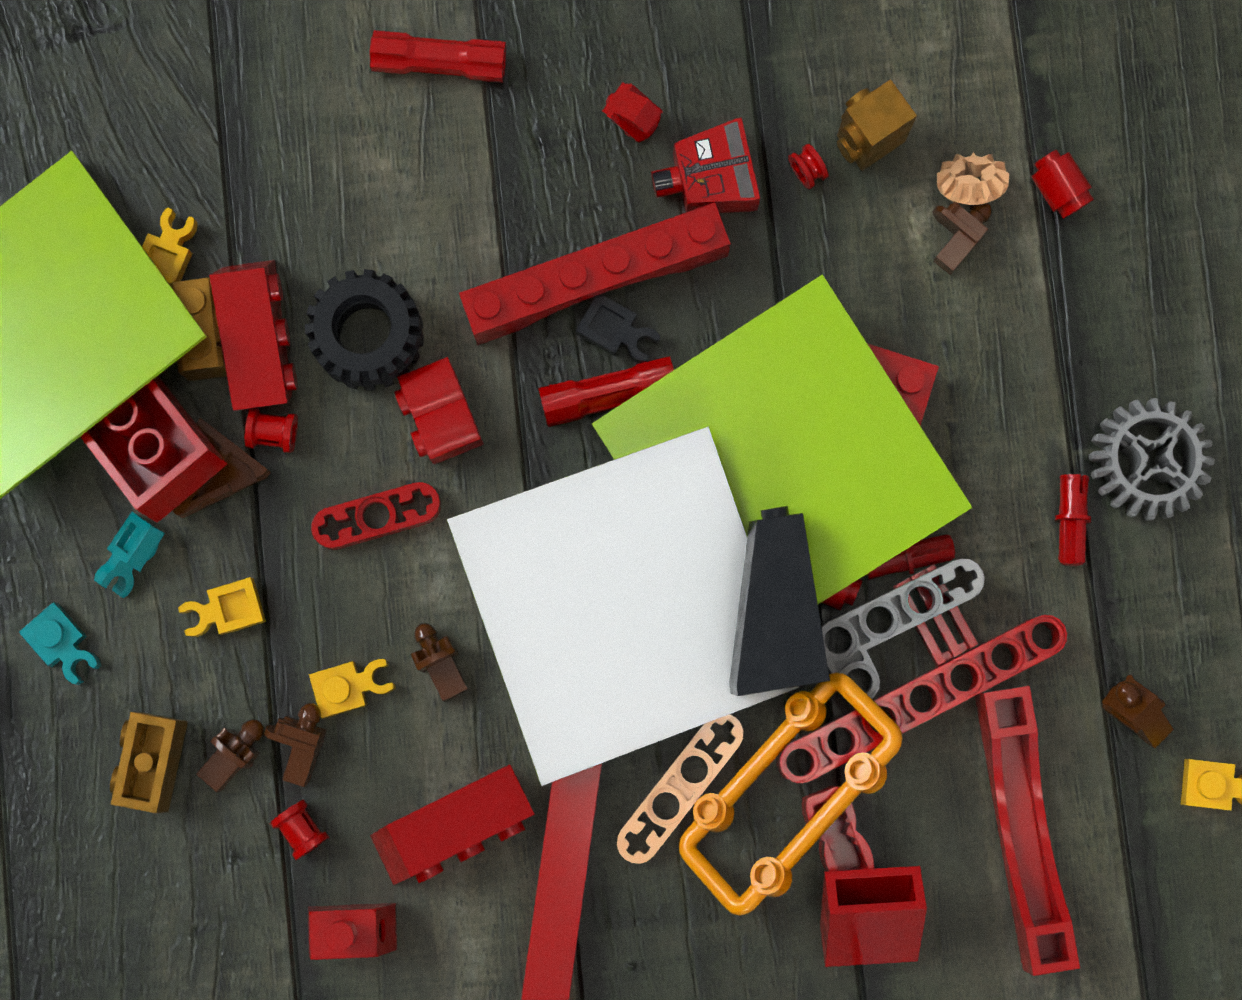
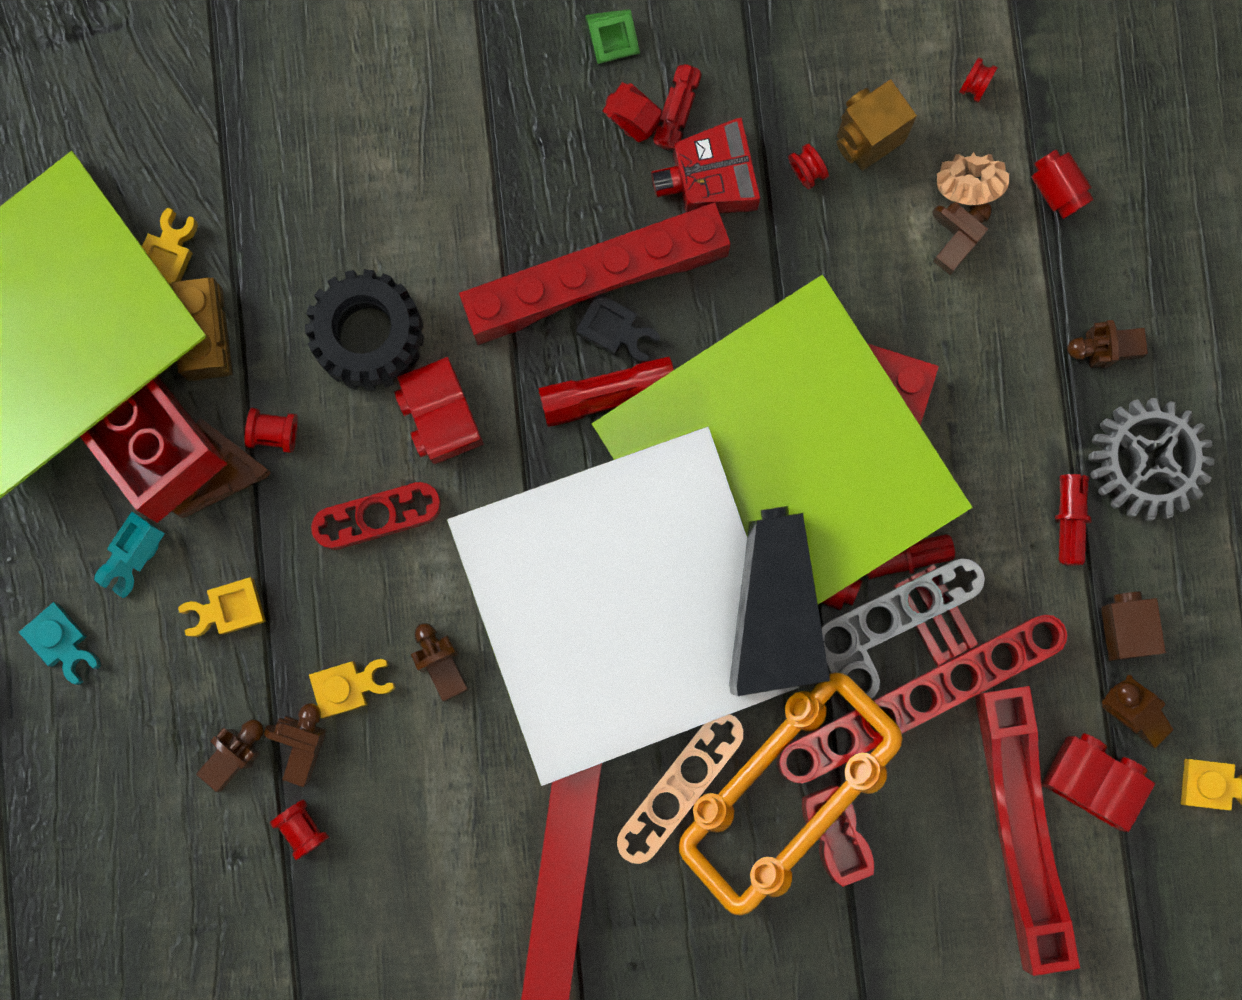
pearl gold brick [110,712,188,813] -> none
red wedge [209,260,298,411] -> none
red torso [308,903,397,960] -> none
red axle [370,30,507,83] -> none
red wedge [370,764,535,885] -> none
red brick [820,866,927,967] -> none
none -> bright green slope [585,9,640,64]
none -> red axle [653,64,702,151]
none -> red bush [959,57,998,103]
none -> red brick [1041,733,1155,832]
none -> reddish brown piece [1067,320,1148,369]
none -> reddish brown brick [1101,591,1166,661]

